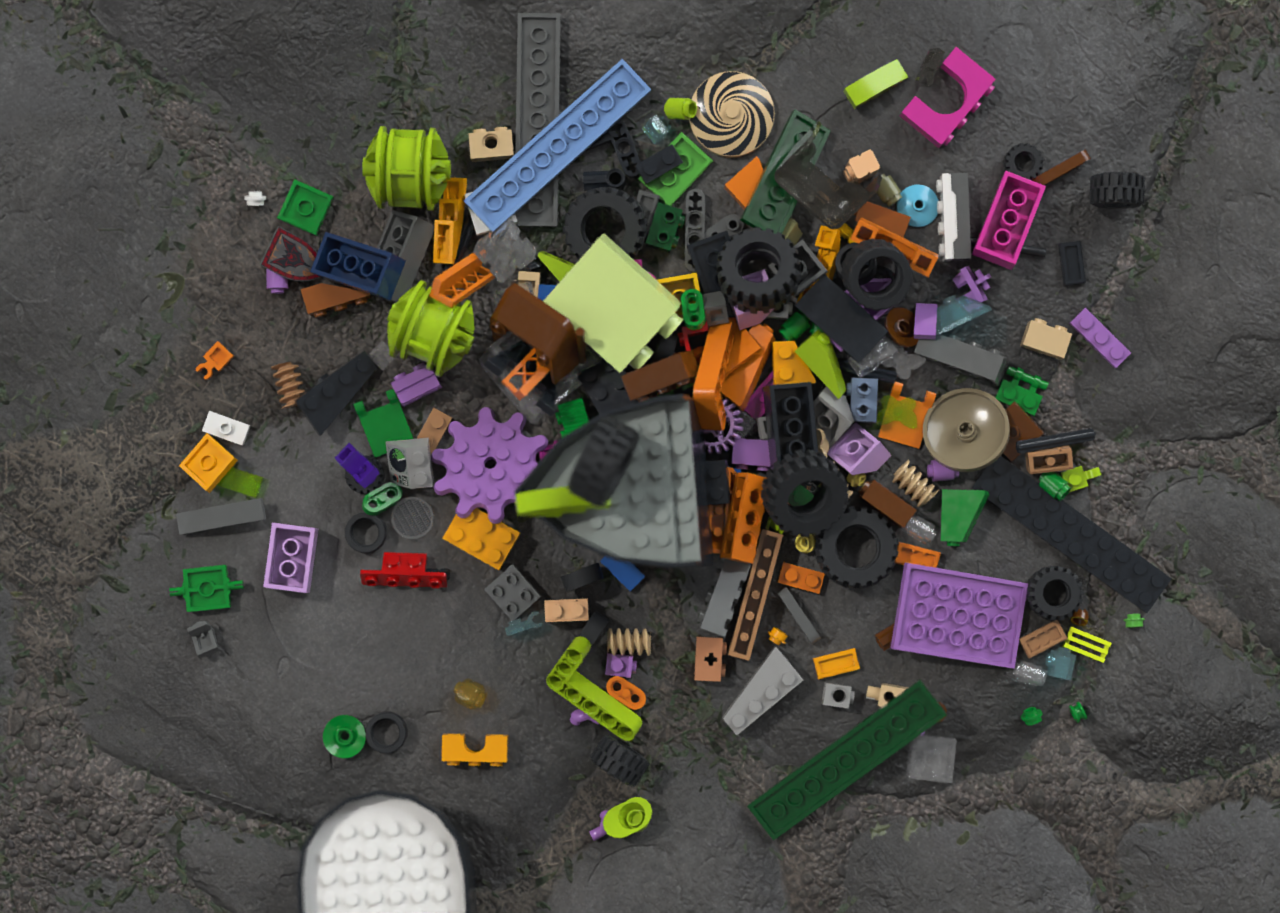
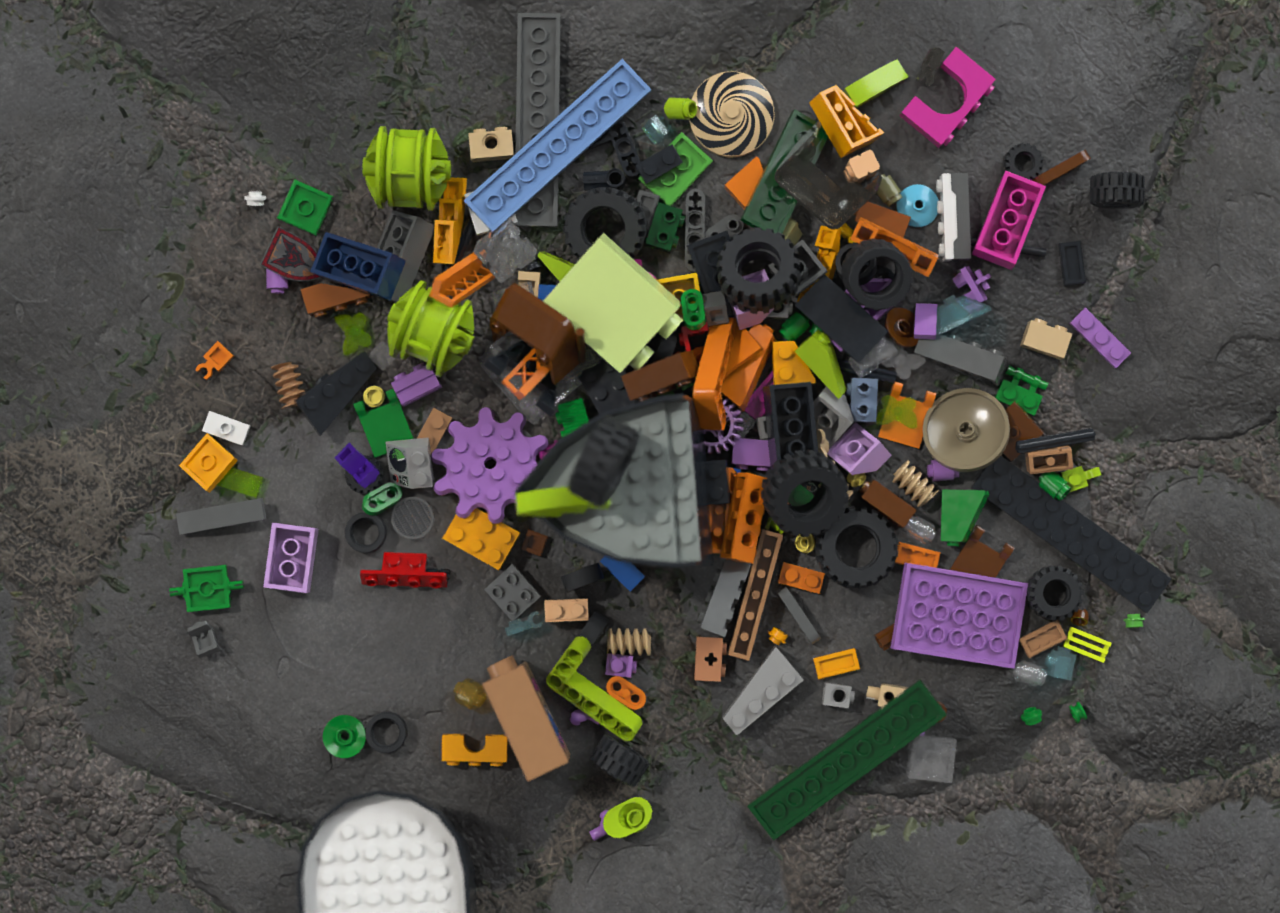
none -> clear neon green animal [335,313,371,355]
none -> light yellow plate [363,386,385,407]
none -> medium nougat brick [483,655,571,781]
none -> reddish brown tile [521,529,549,557]
none -> light orange wedge [809,85,884,158]
none -> reddish brown flag [949,525,1015,578]

